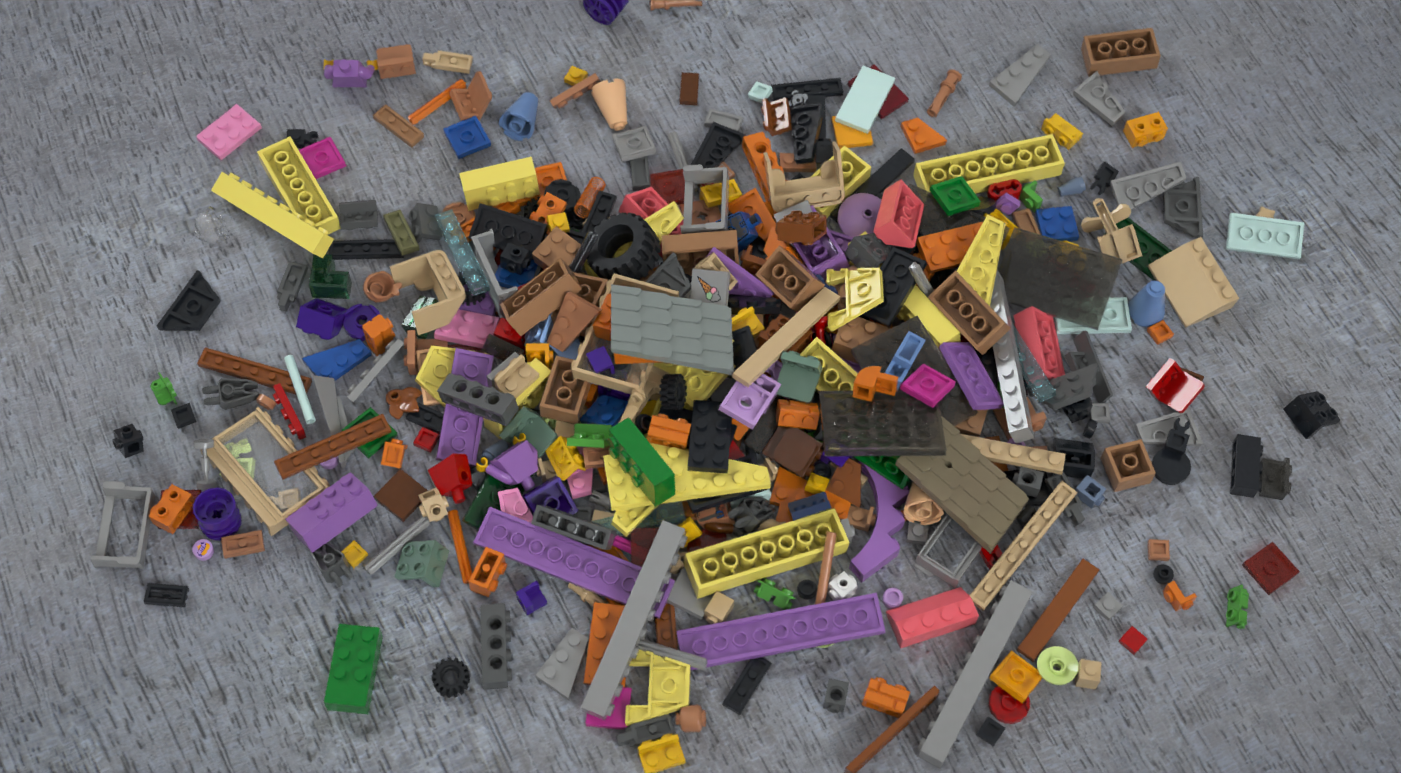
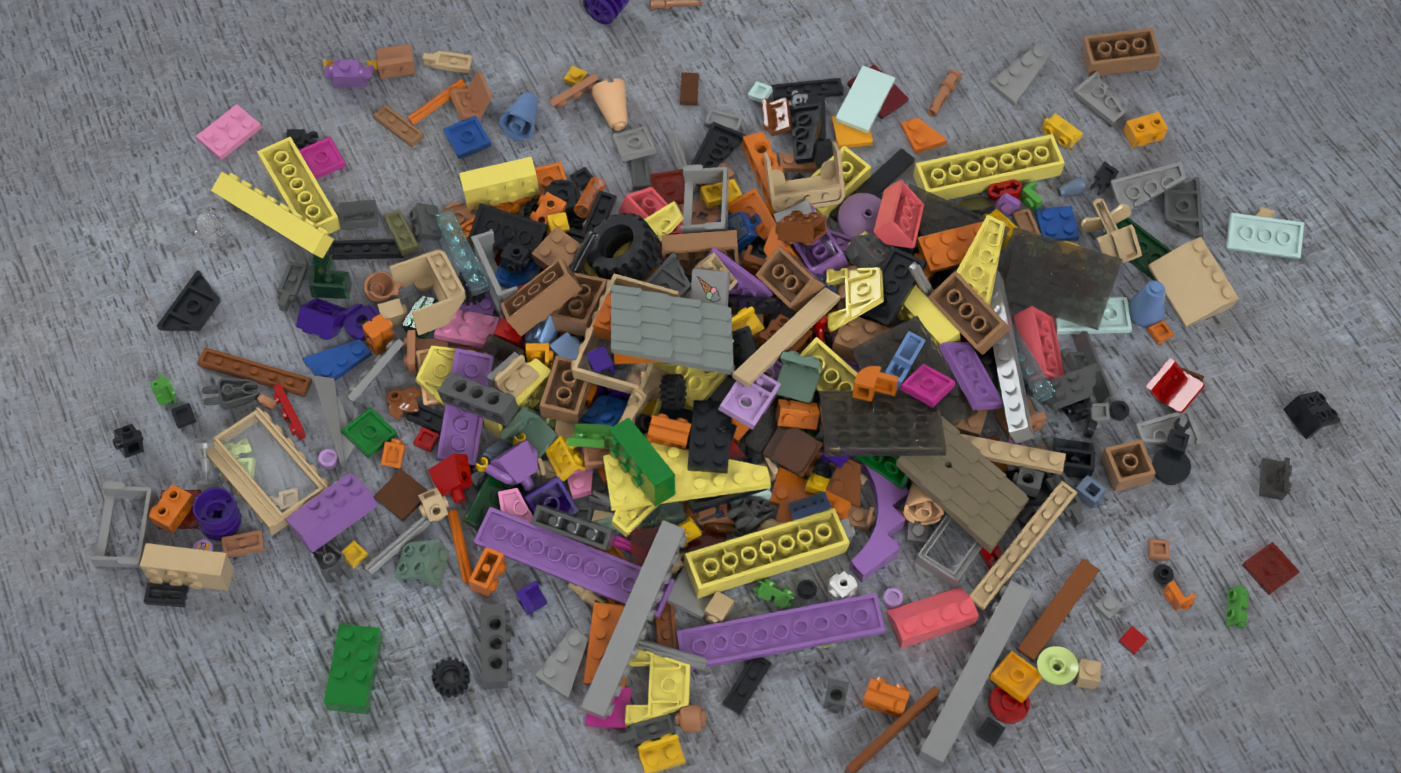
dark orange tile [274,414,391,480] -> none
light aqua piece [284,355,316,424] -> none
nougat wing [547,291,602,352] -> none
nougat piece [815,531,837,604] -> none
green plate [929,176,981,216] -> none
black brick [1230,434,1263,498] -> none
none -> tan brick [140,543,234,591]
none -> tan brick [377,298,408,327]
none -> black tile [570,167,596,191]
none -> black tile [1109,401,1129,421]

